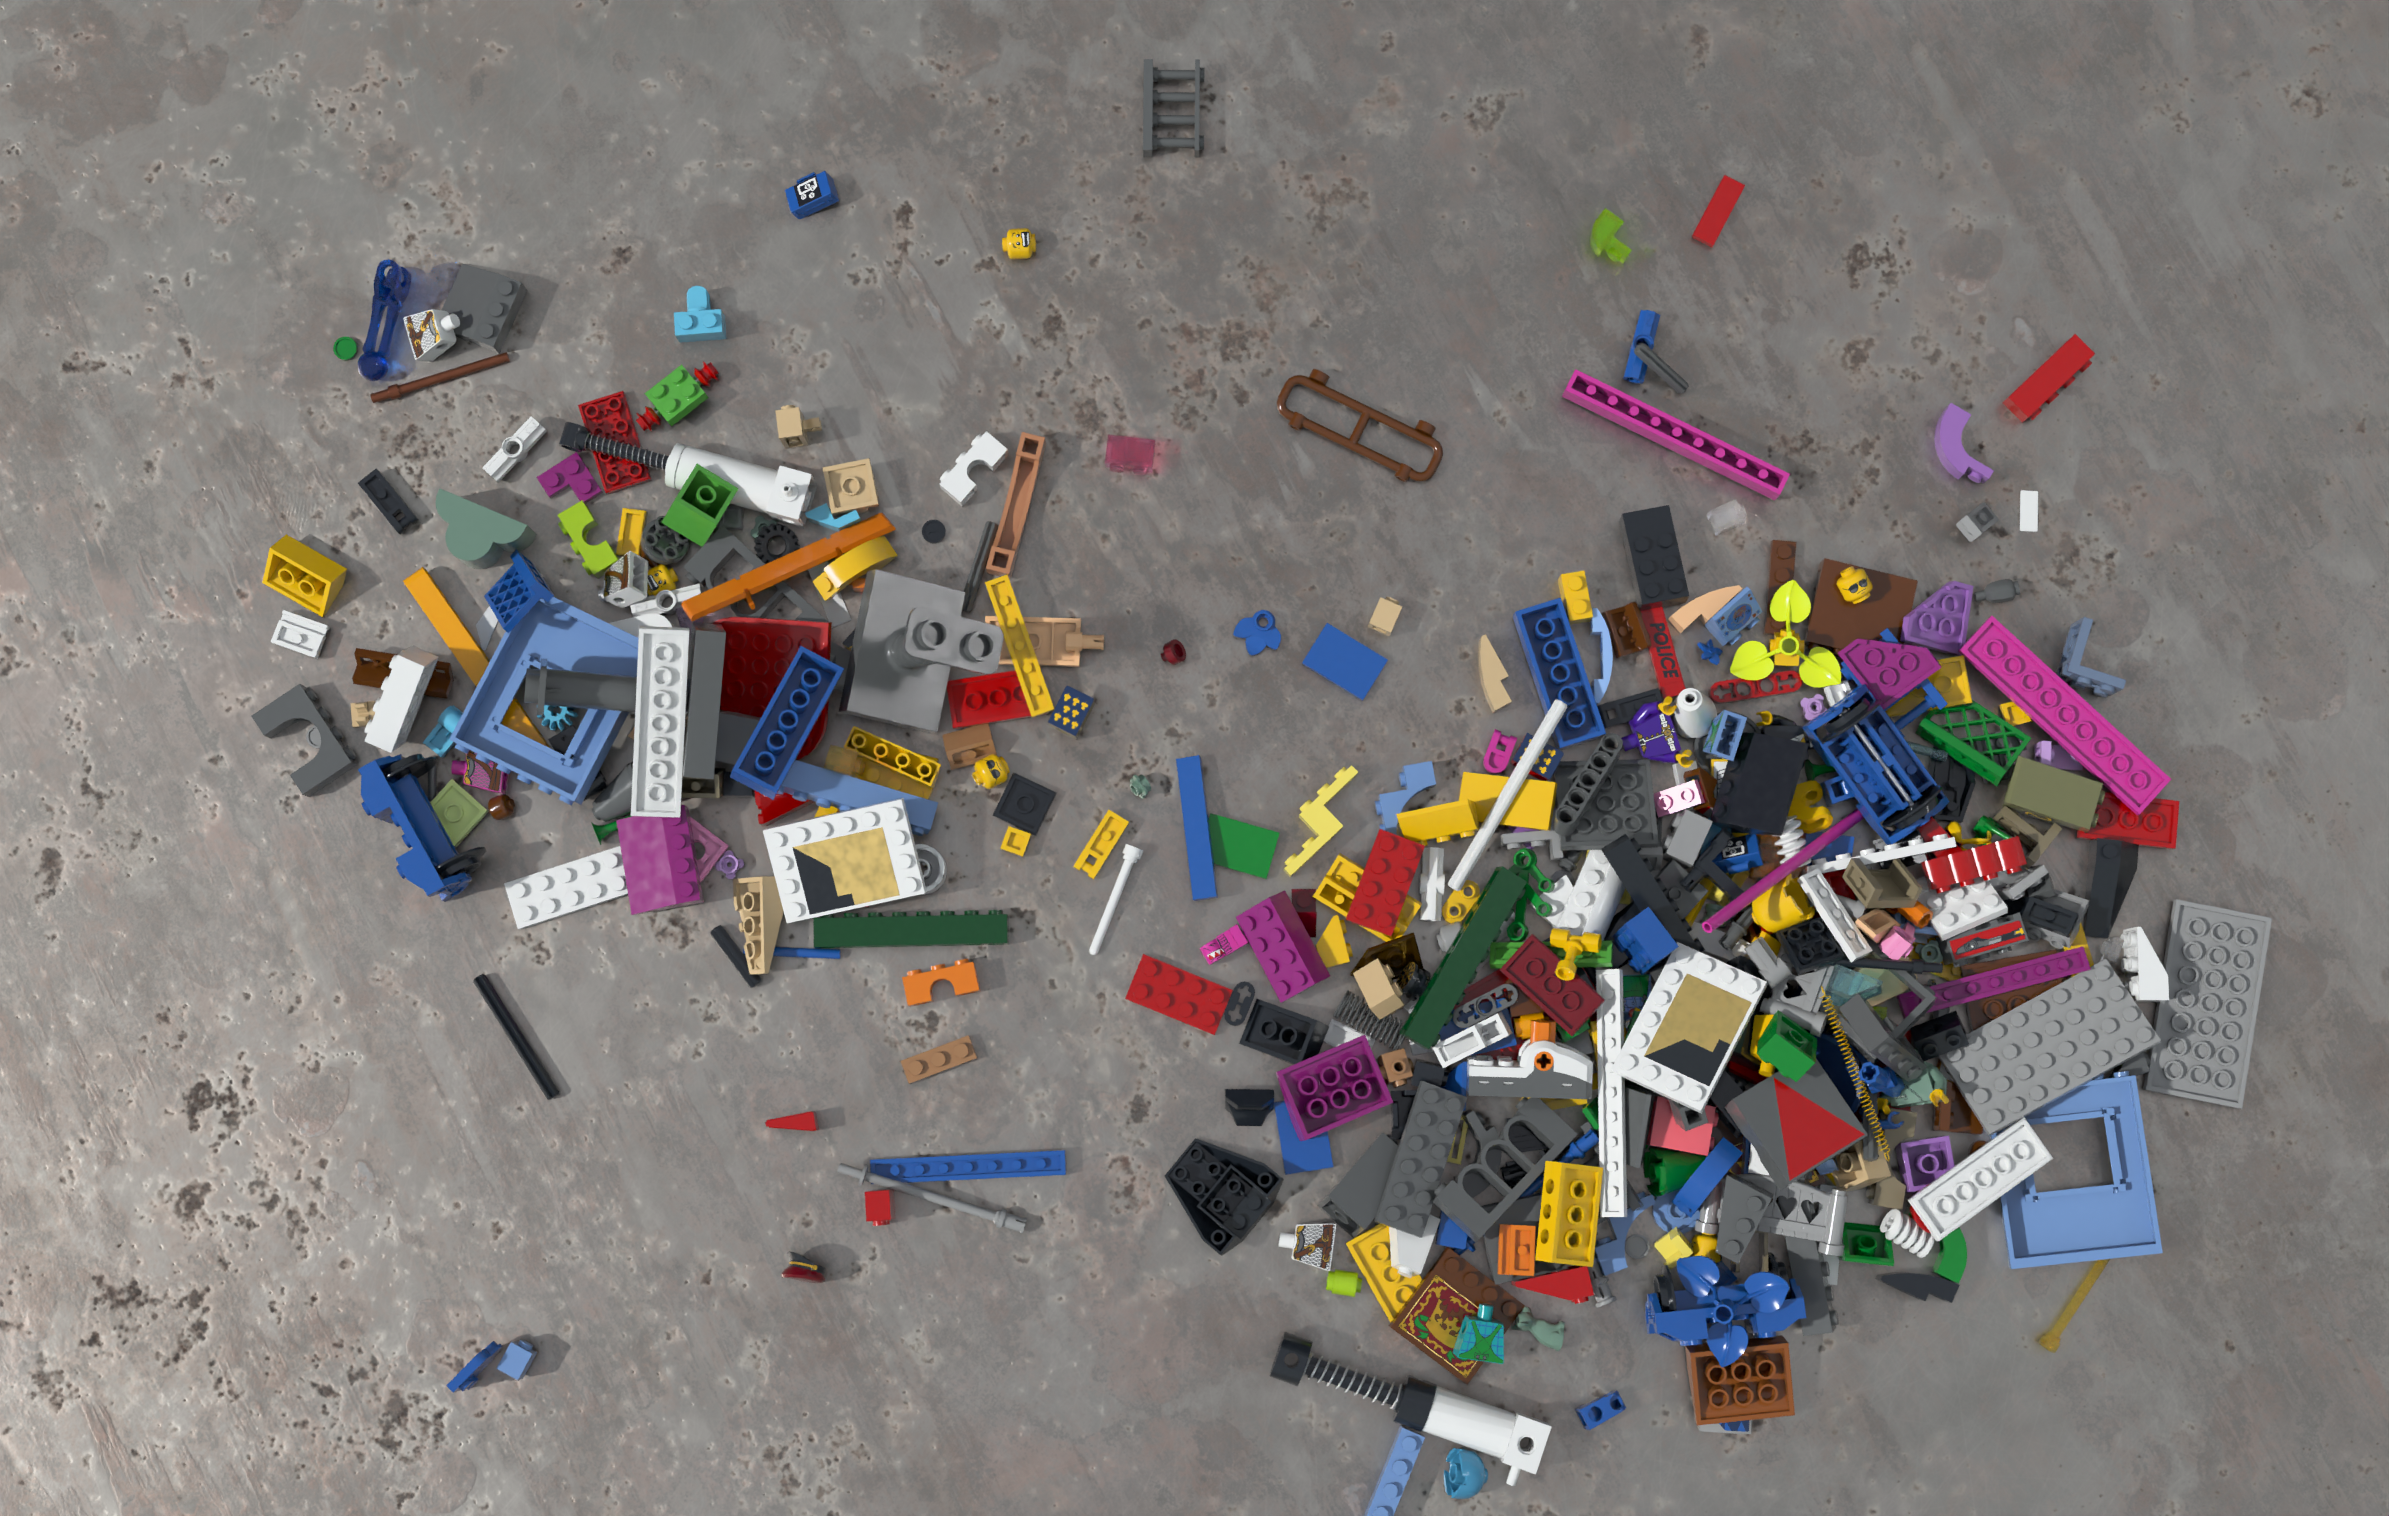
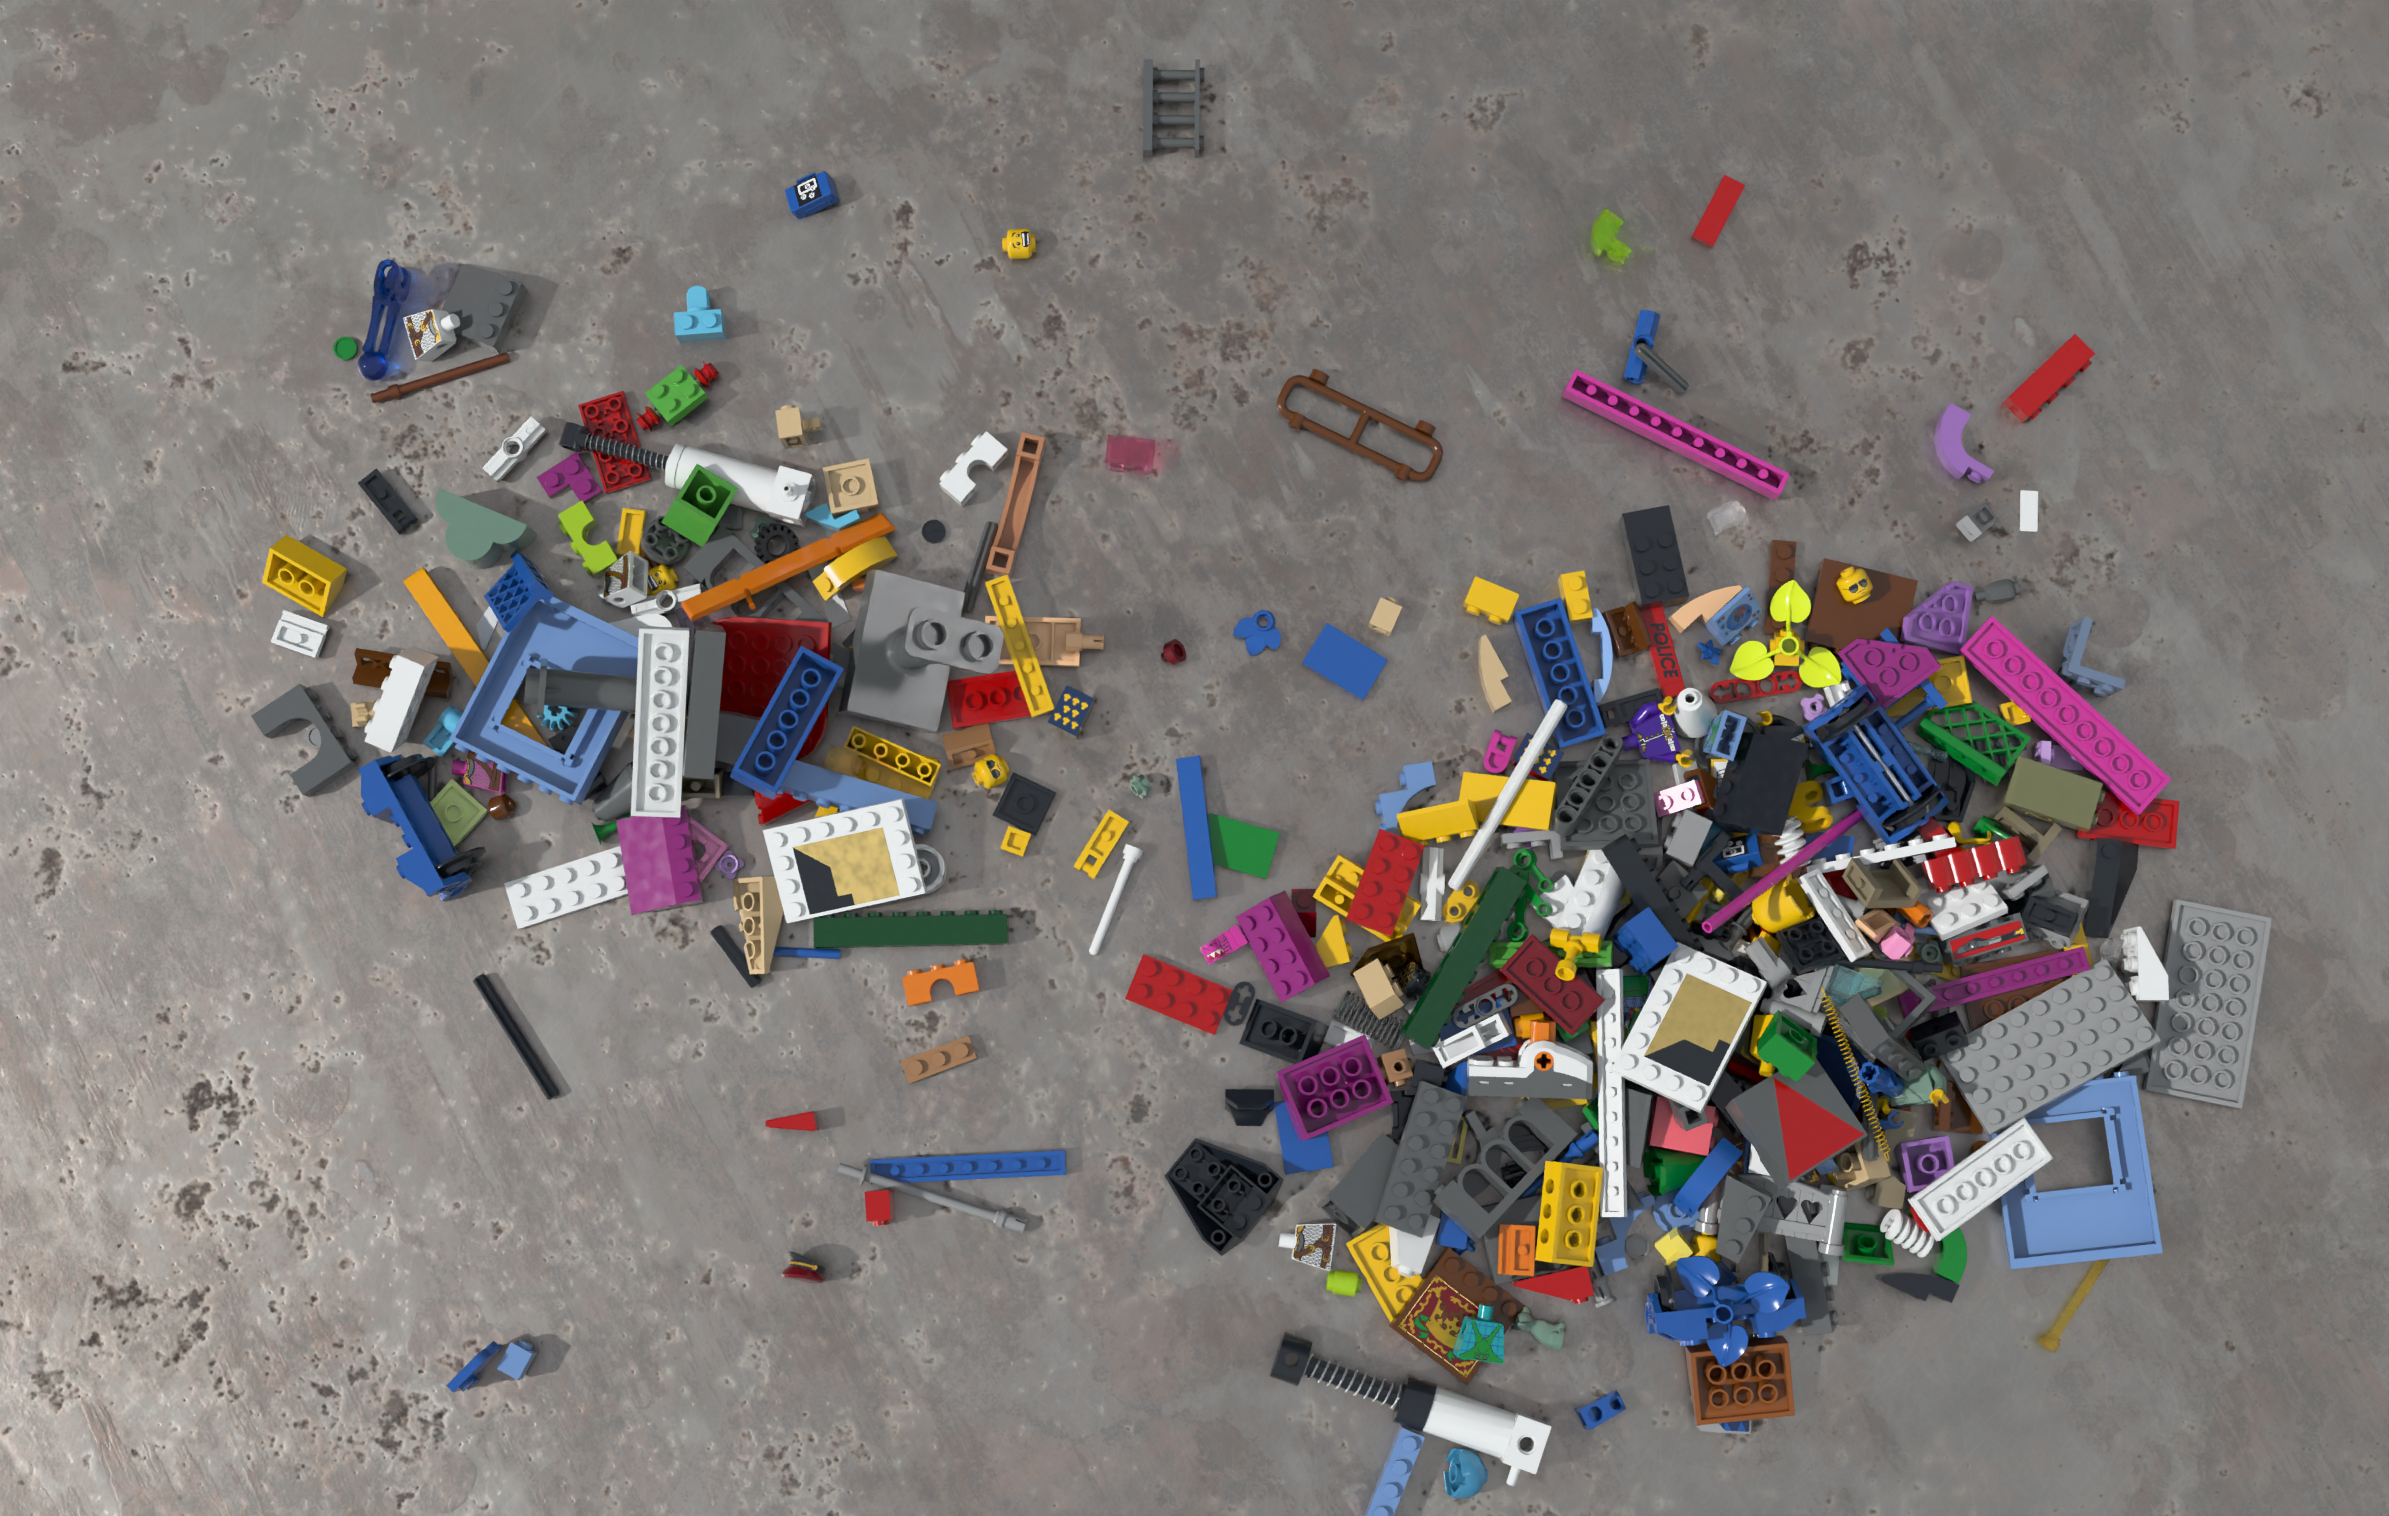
light yellow bracket [1284,765,1358,877] -> none
dark grey pin [1559,850,1586,873] -> none
none -> yellow brick [1463,576,1519,625]
none -> black axle [1690,920,1732,942]

